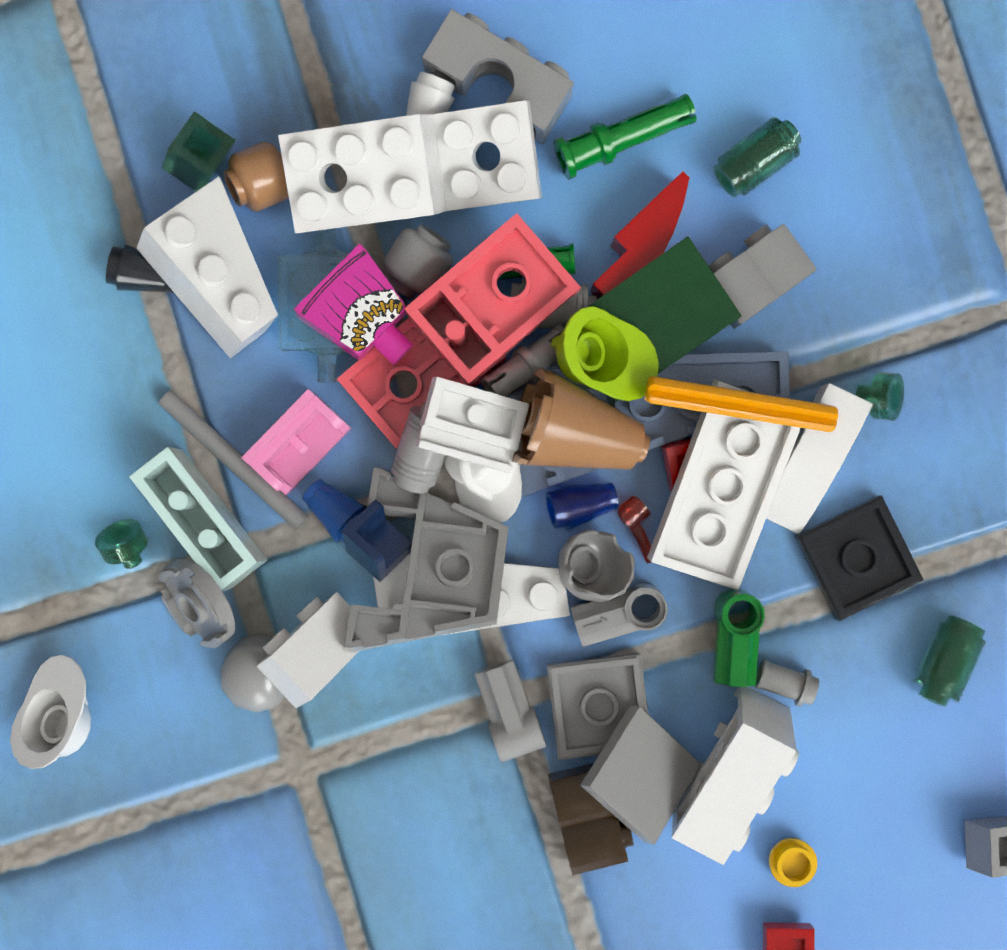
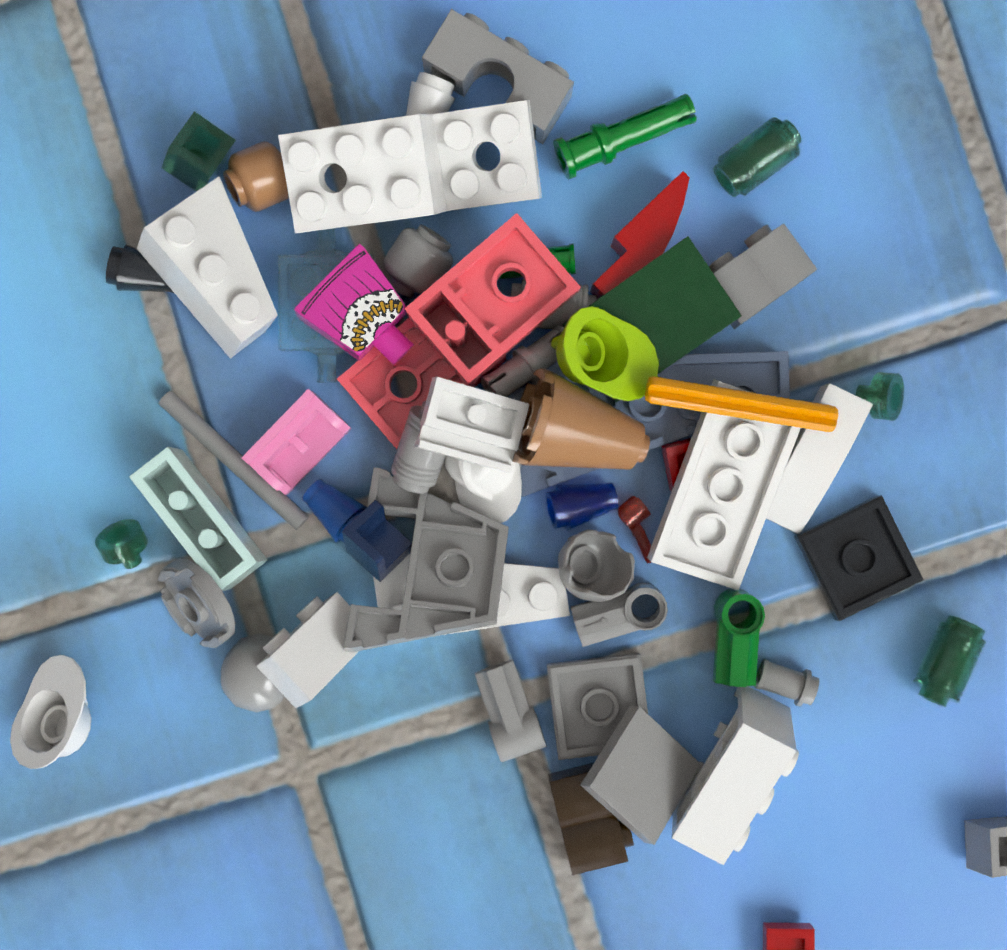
yellow plate [769,838,817,887] -> none

